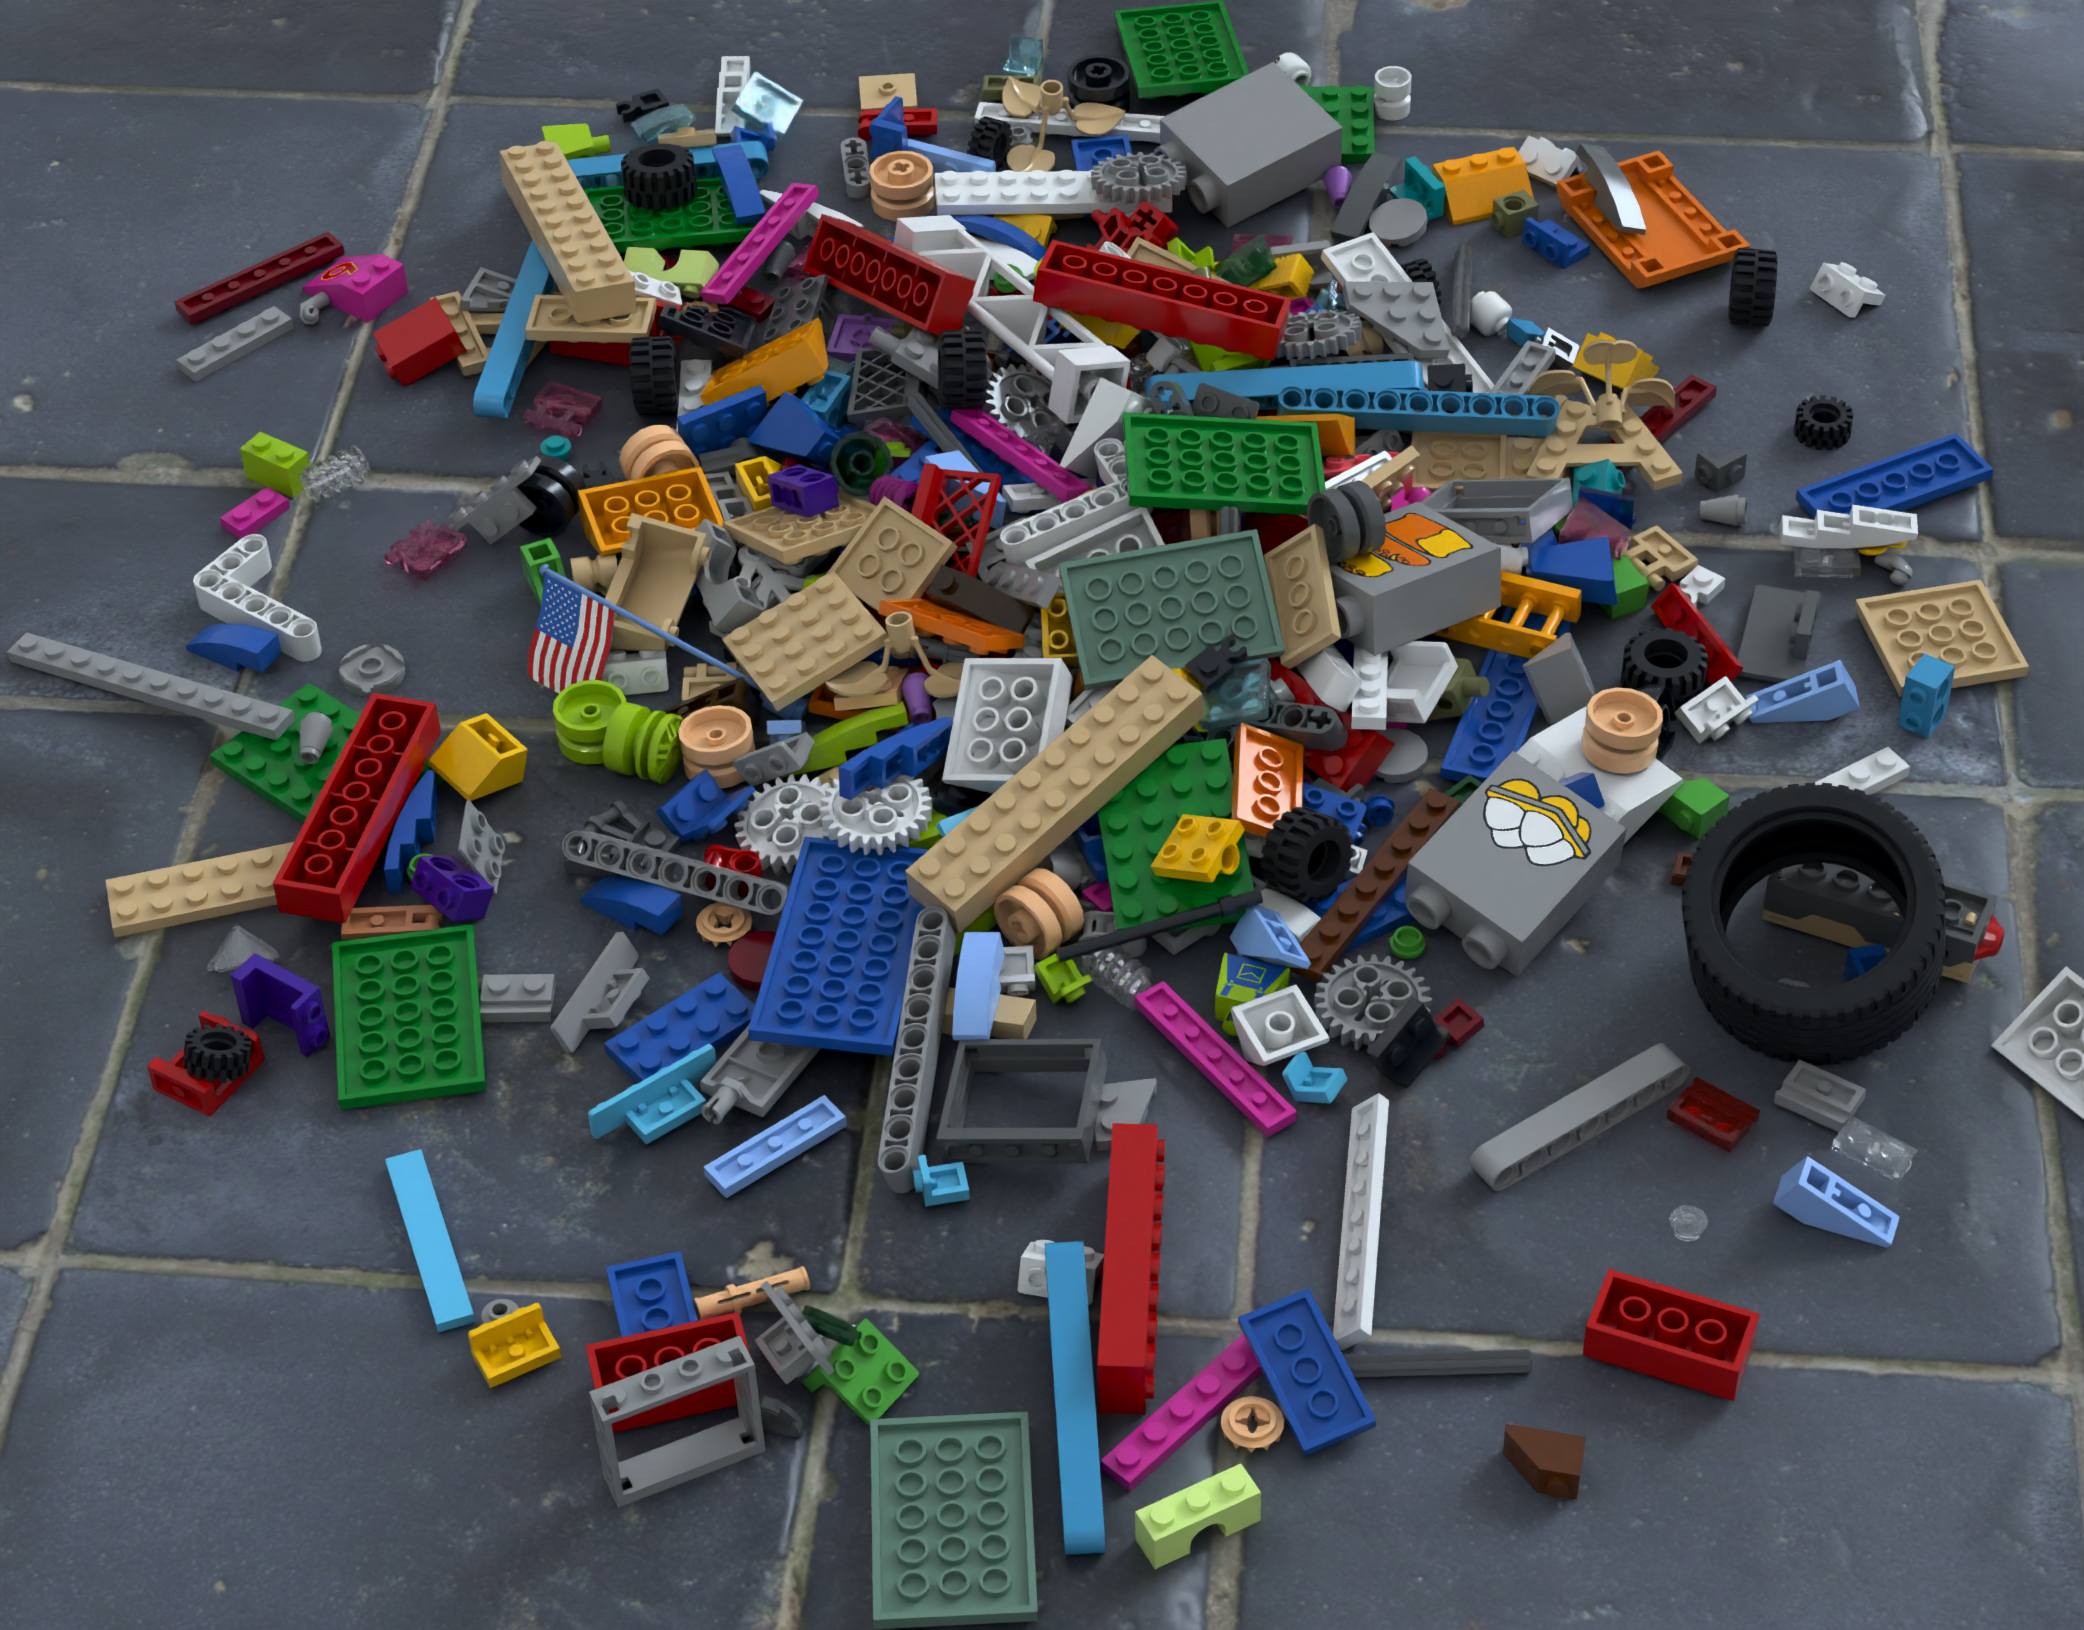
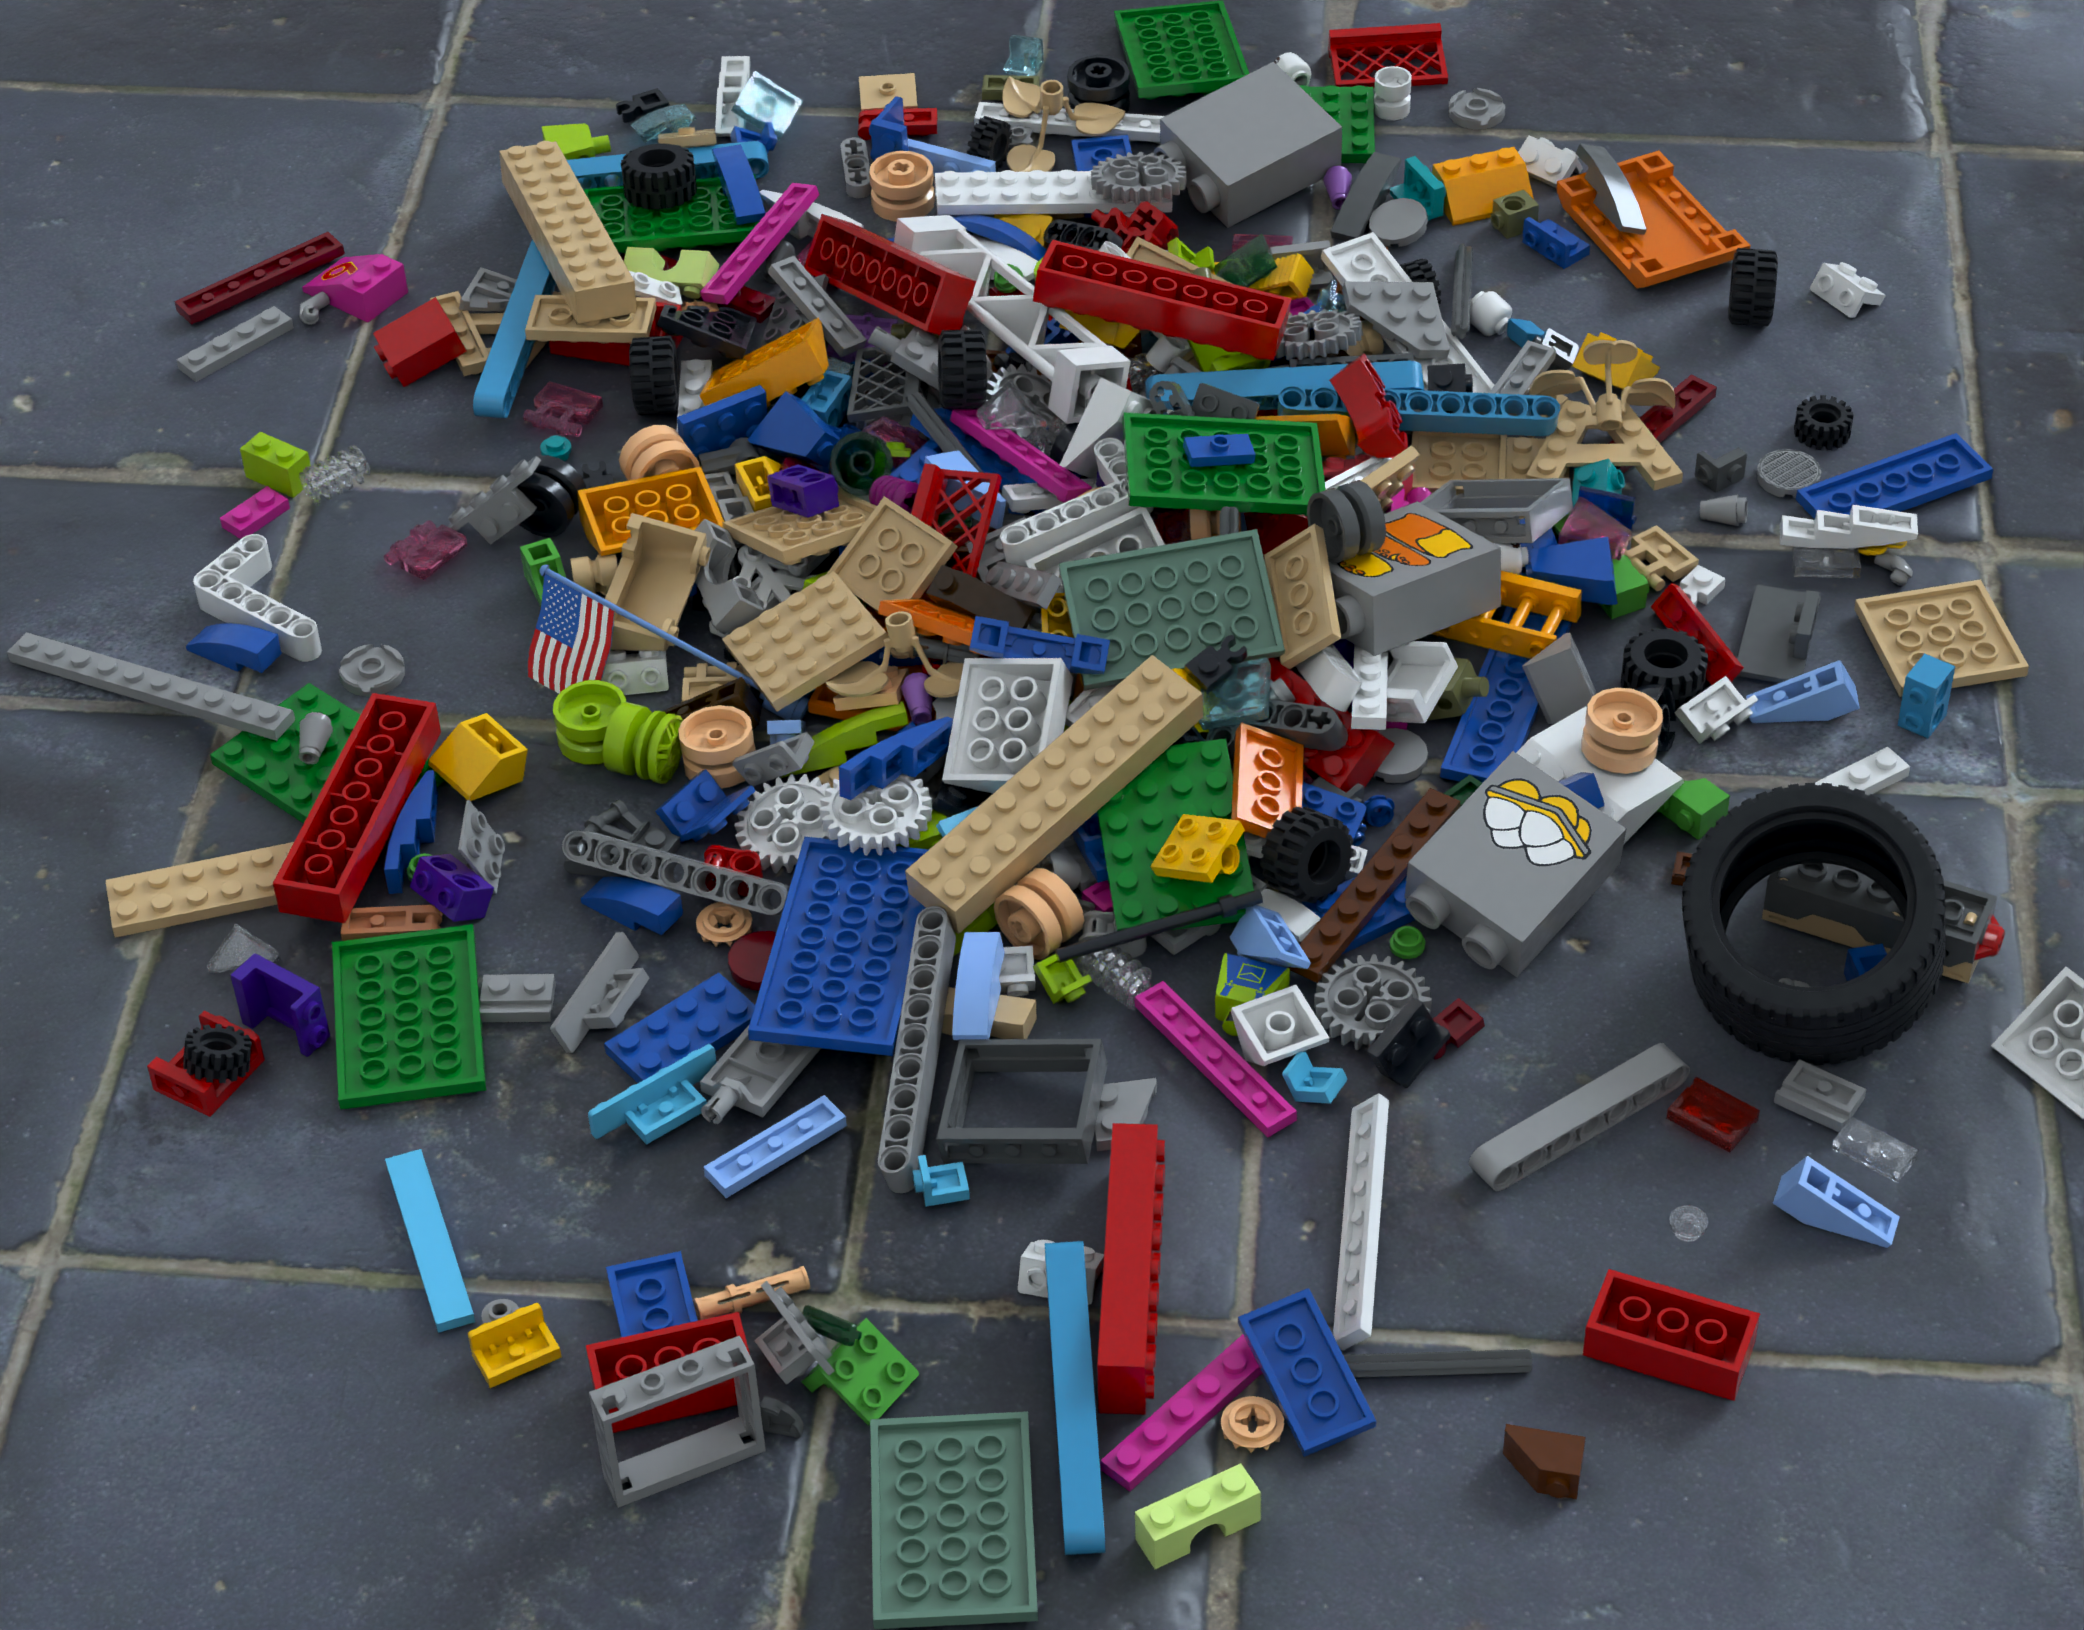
none -> light grey plate [768,256,867,357]
none -> blue slope [969,616,1110,674]
none -> clear slope [977,380,1046,430]
none -> black beam [1043,219,1123,251]
none -> blue plate [1183,434,1256,467]
none -> red fence [1328,23,1448,88]
none -> red brick [1329,354,1408,458]
none -> light grey tile [1448,88,1505,130]
none -> tile [1757,449,1821,498]

